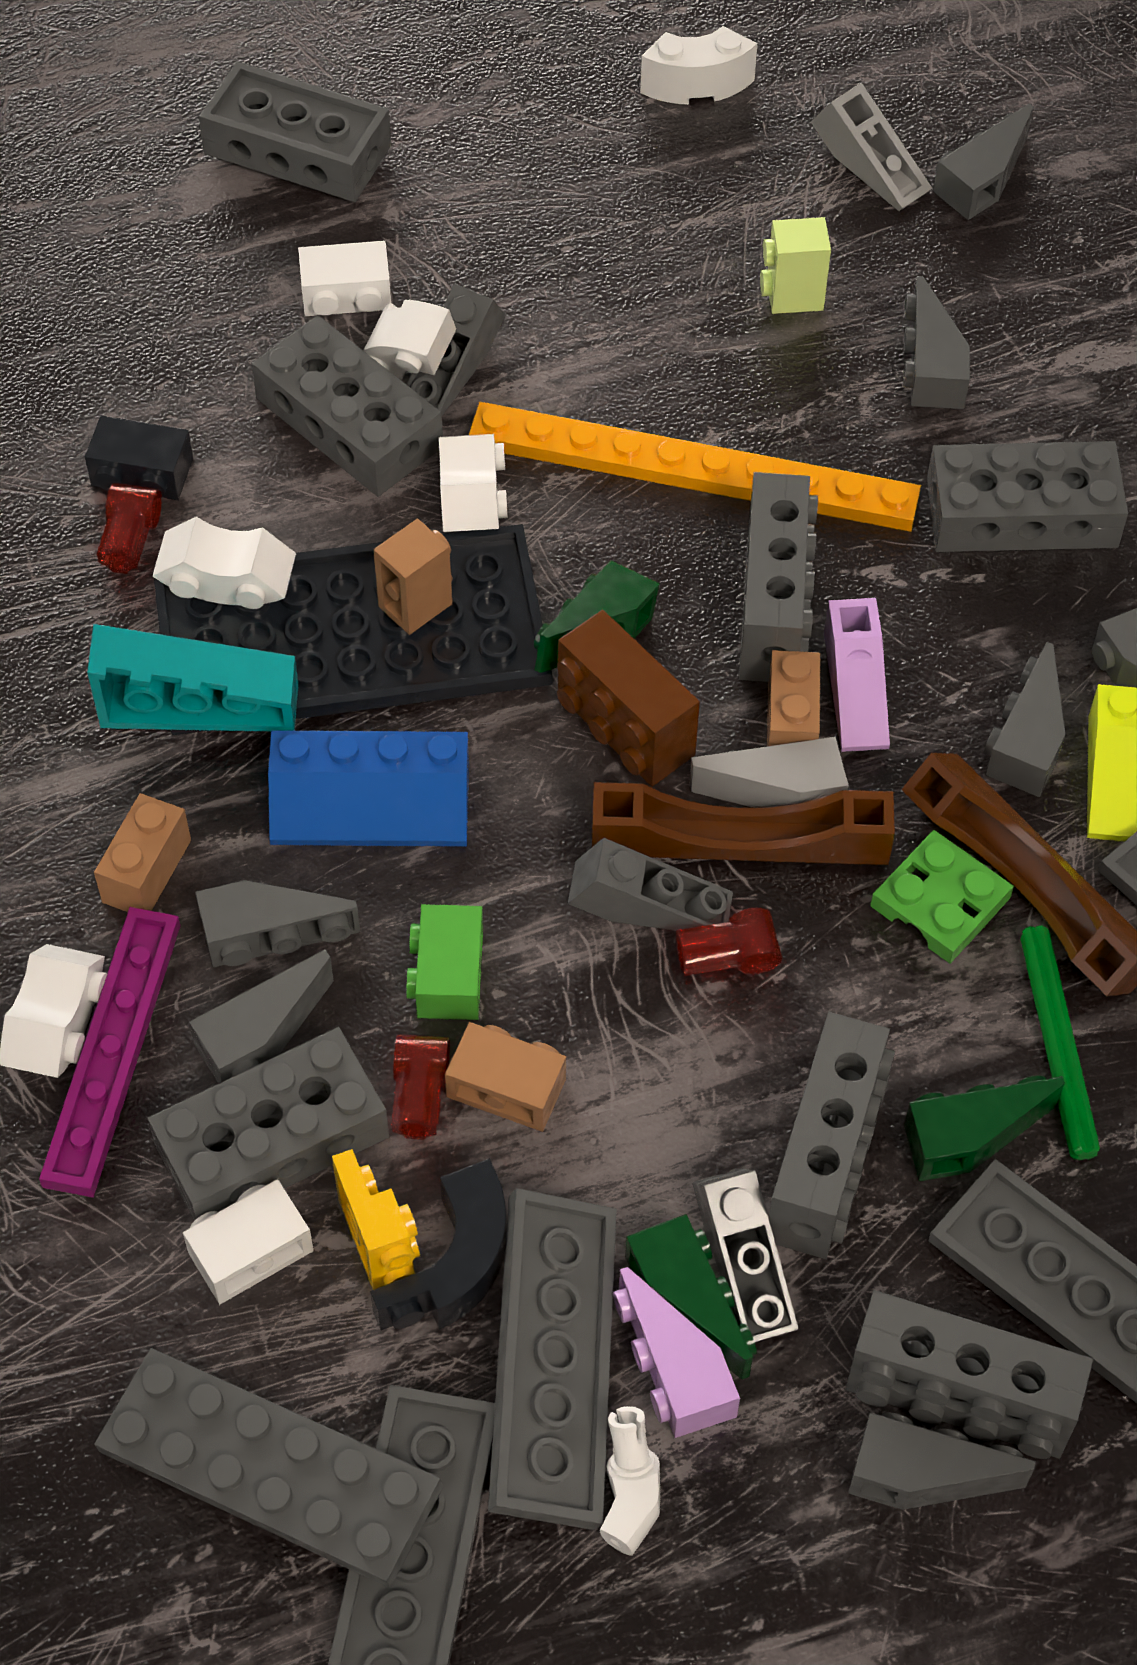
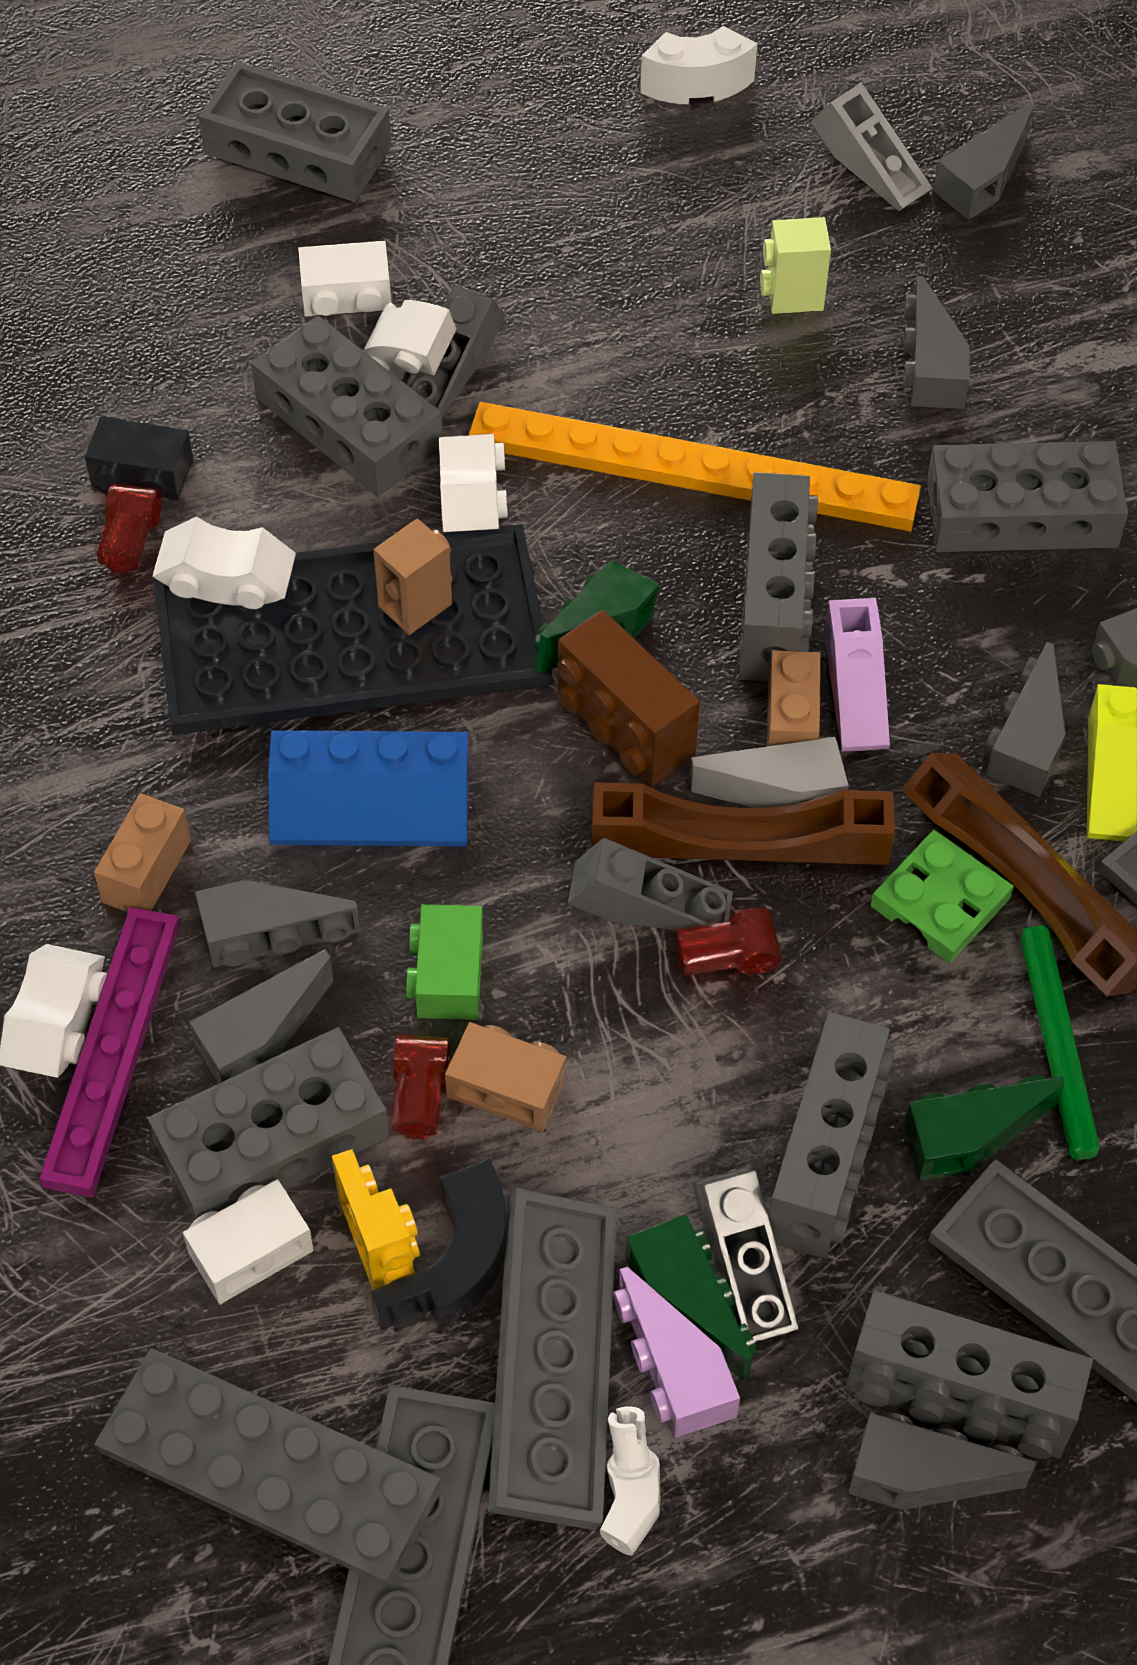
teal wedge [87,624,298,731] -> none

